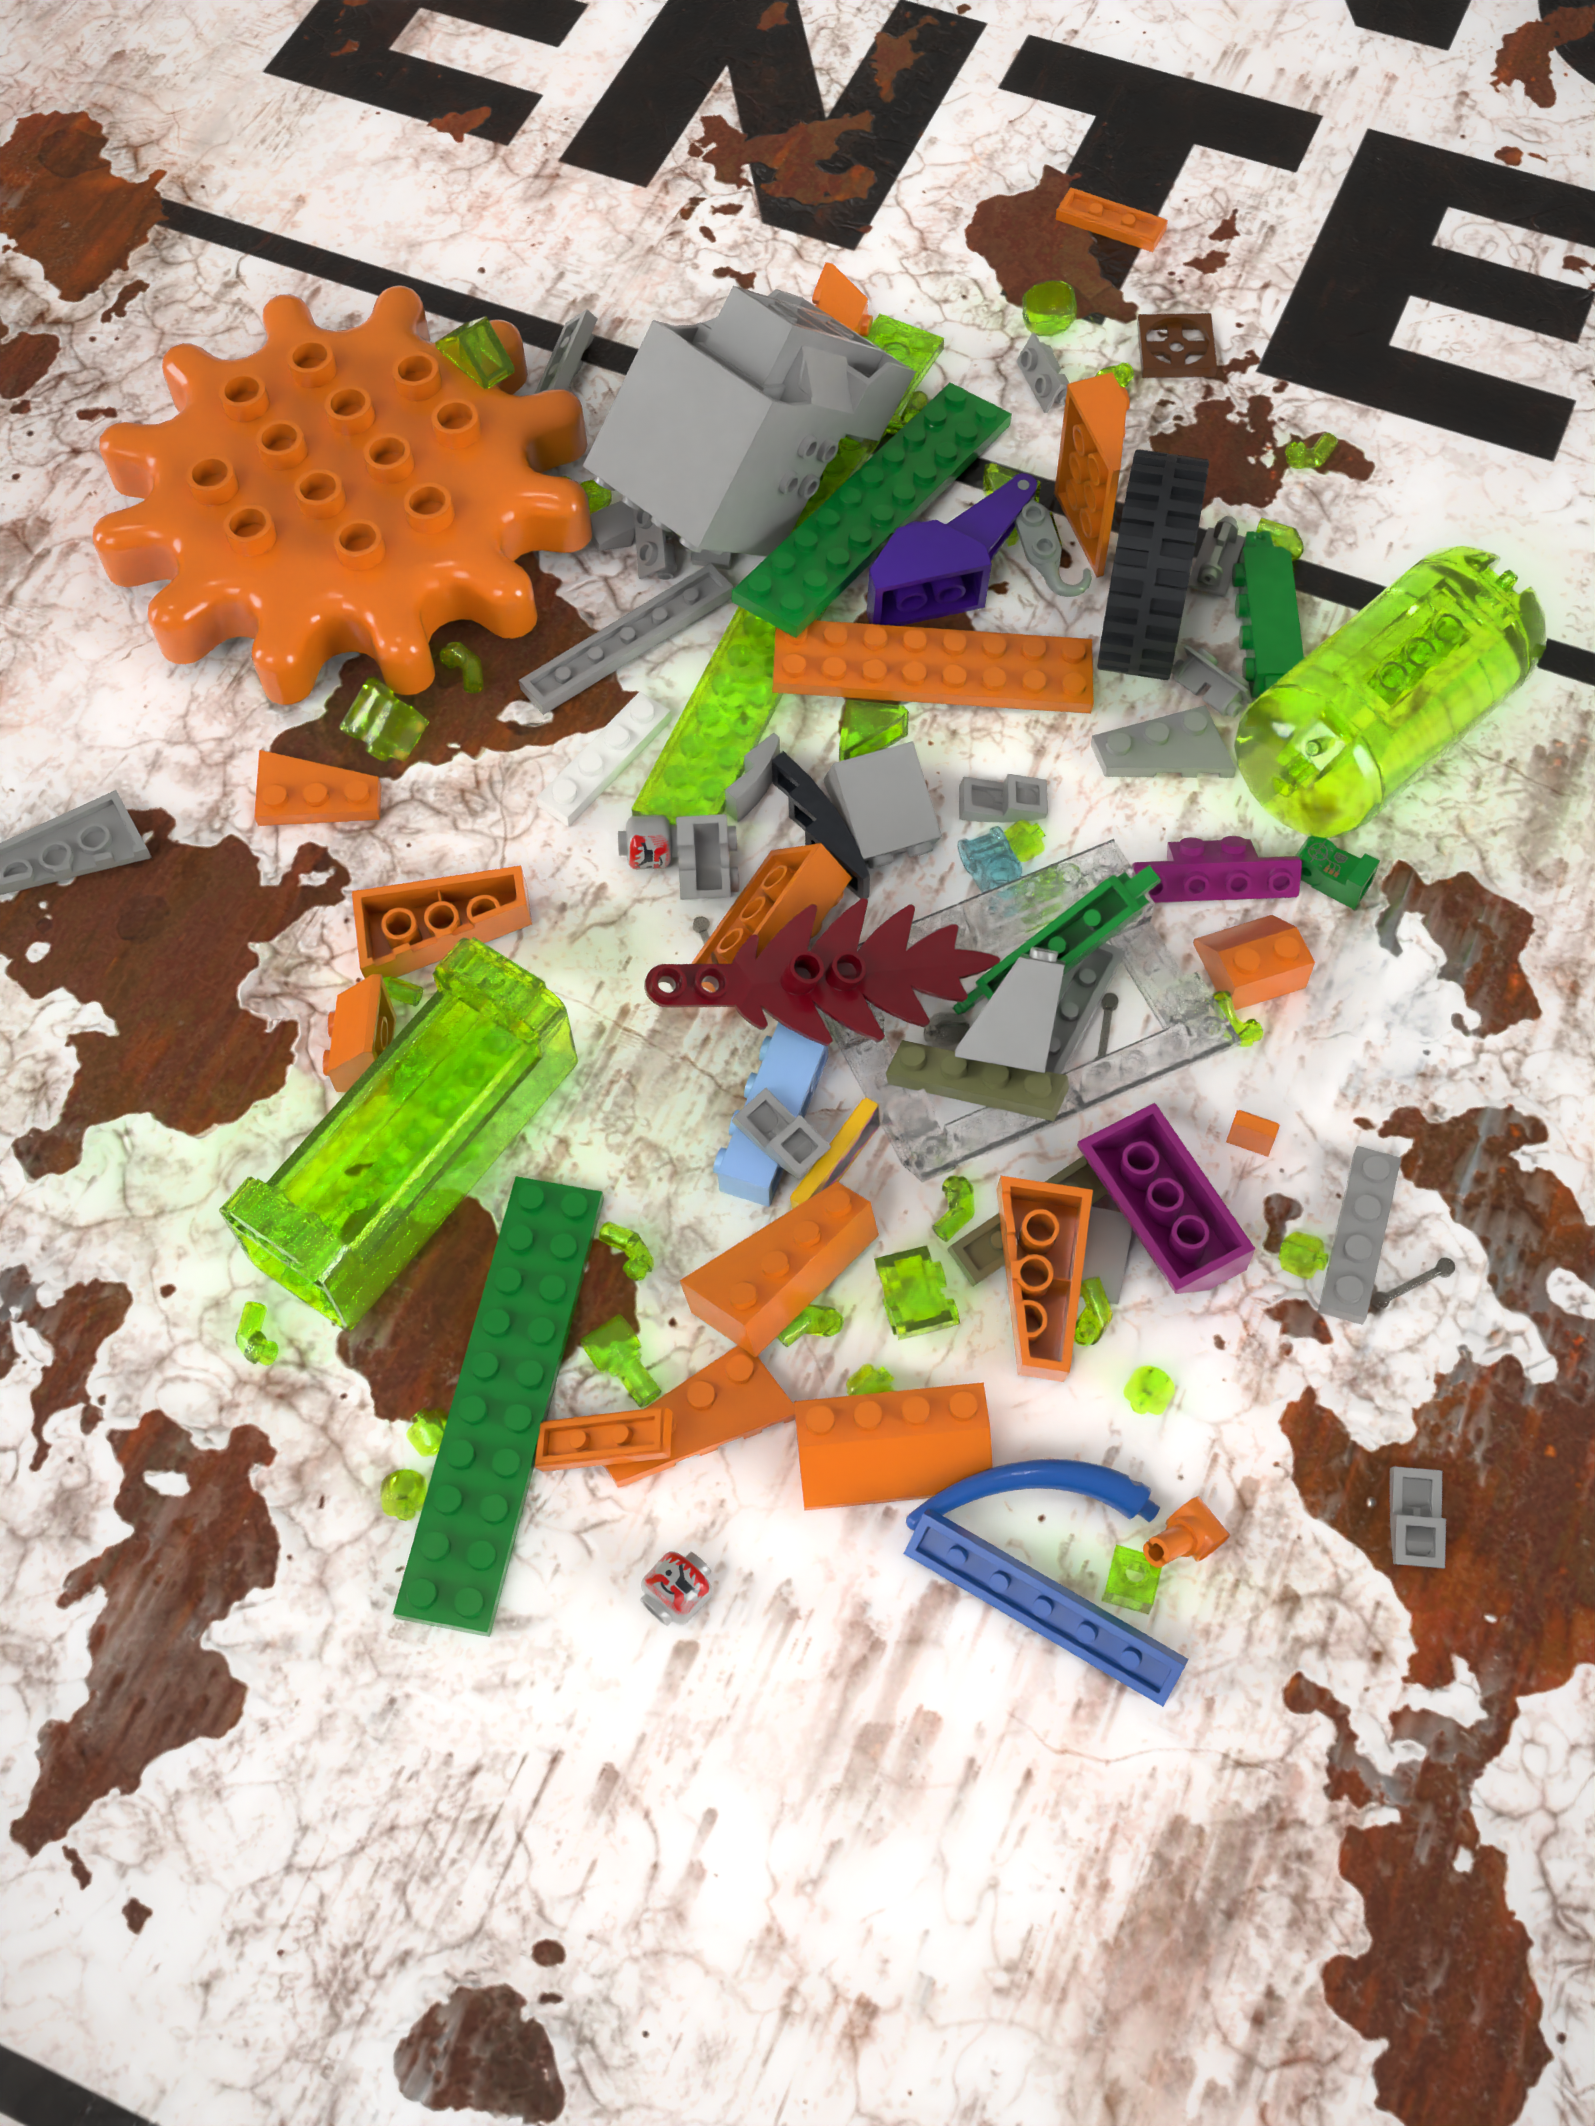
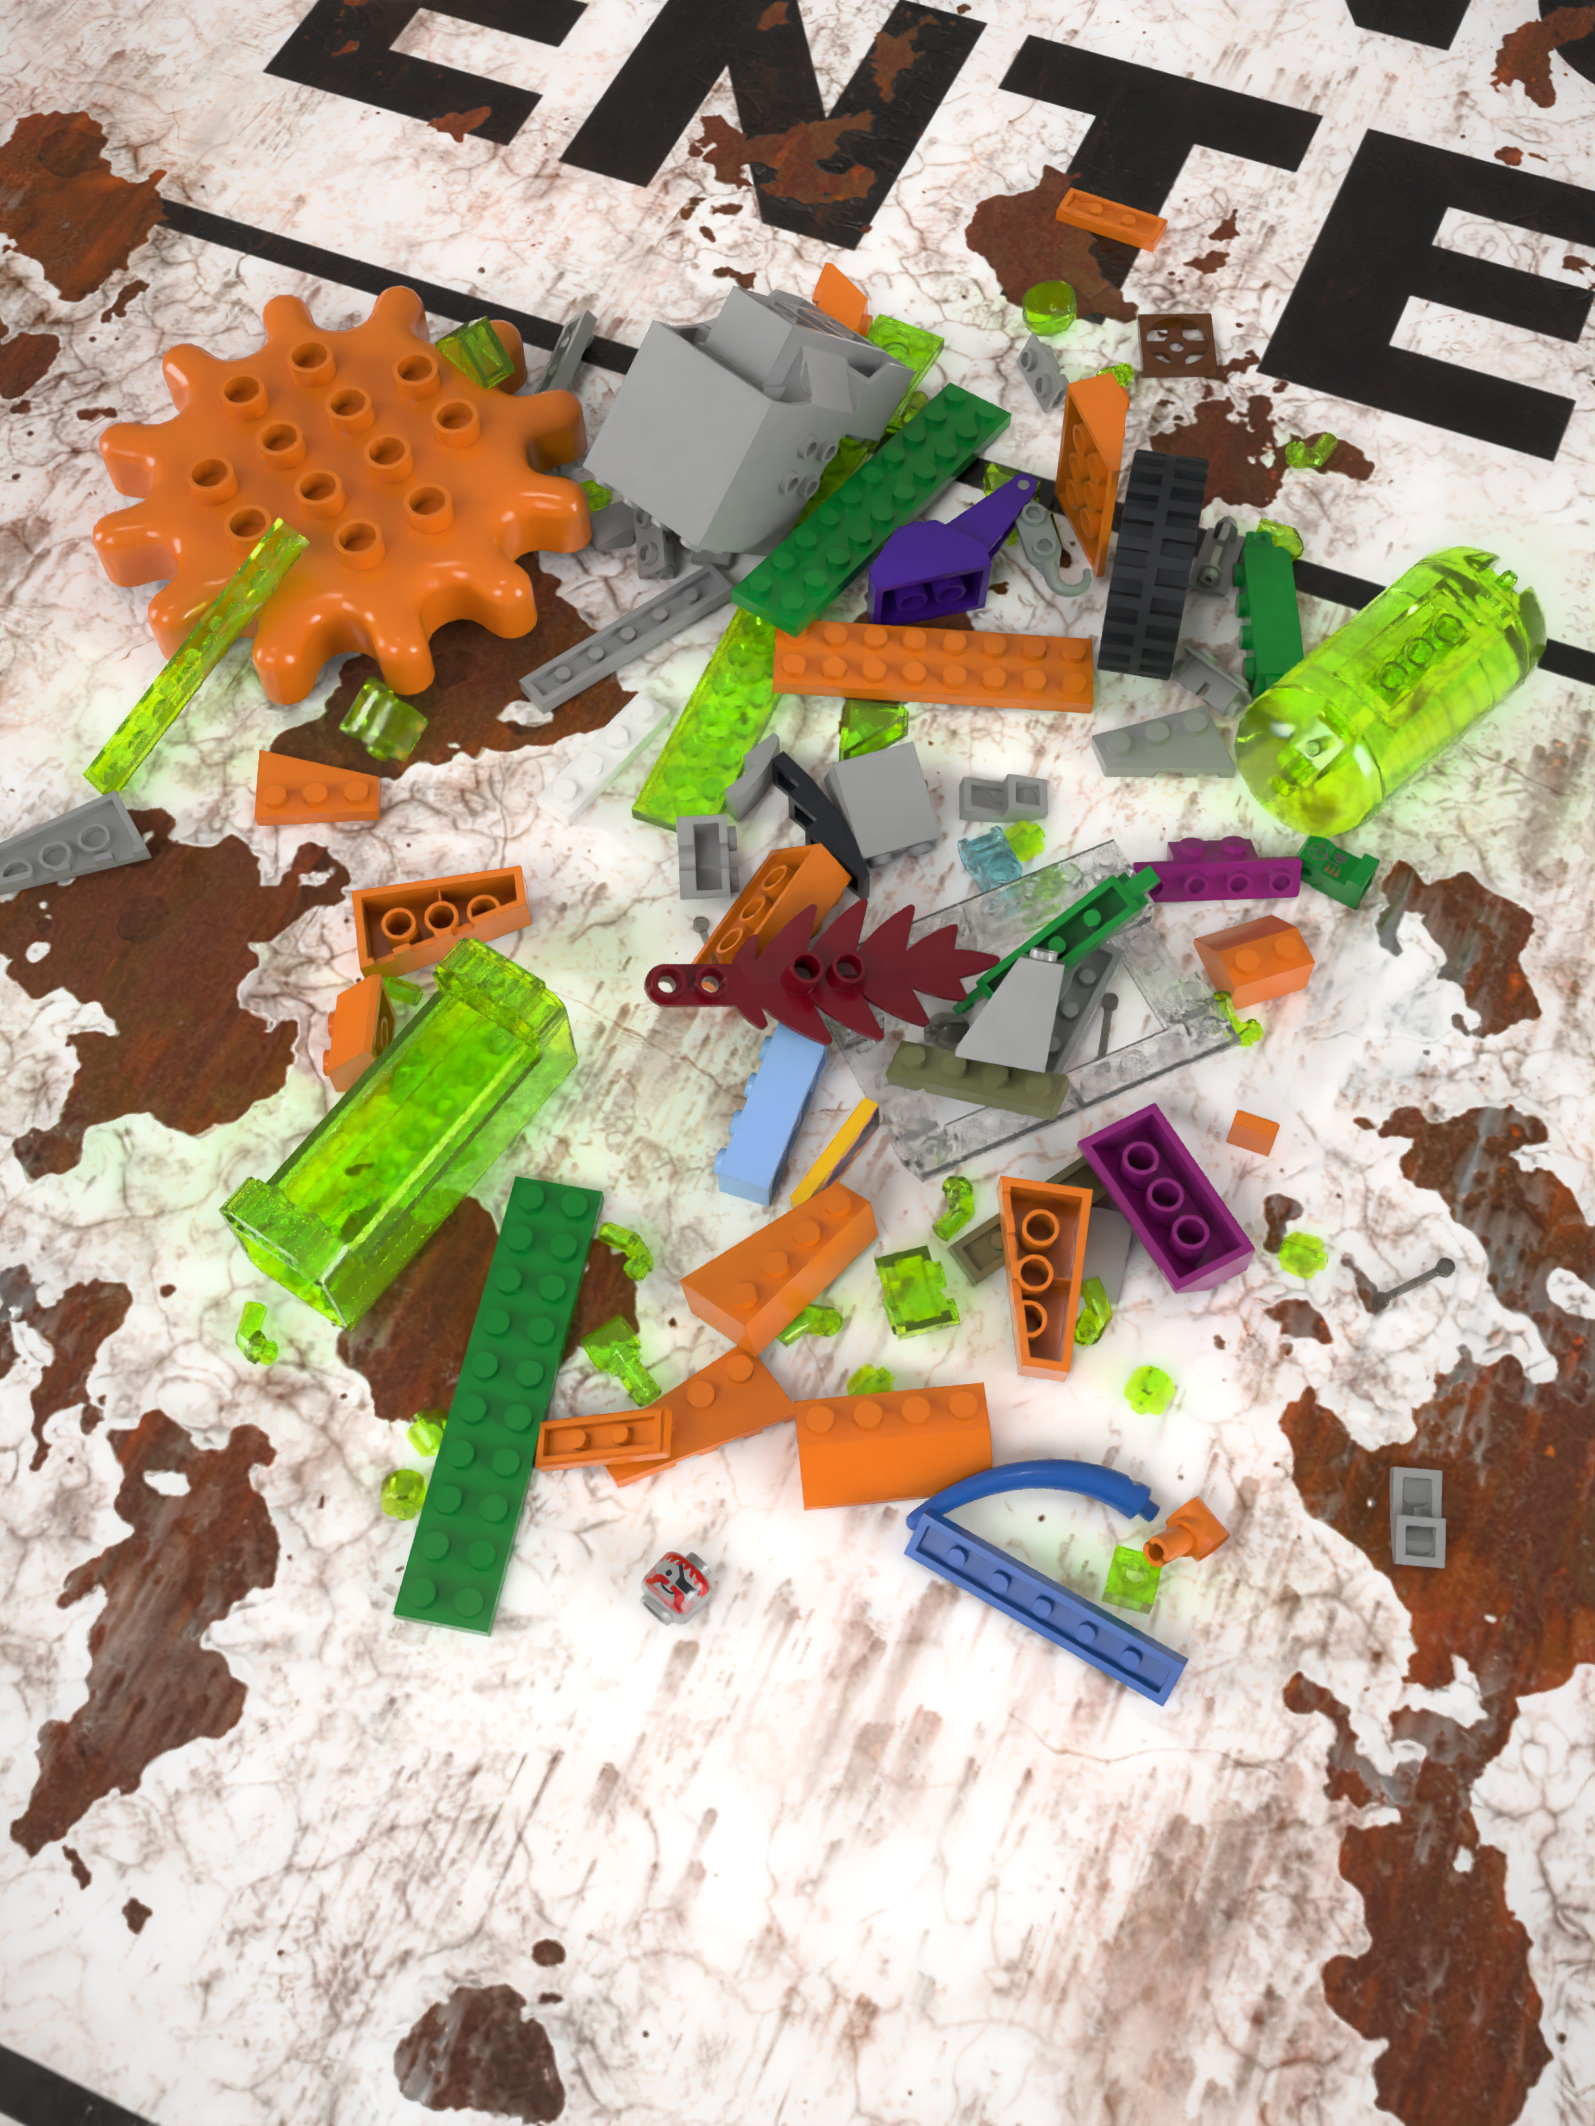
clear neon green arm [440,642,484,693] -> none
light grey head [618,815,678,870] -> none
light grey slope [732,1088,831,1178] -> none
light grey plate [1317,1146,1401,1325] -> none
none -> clear neon green plate [83,517,310,795]

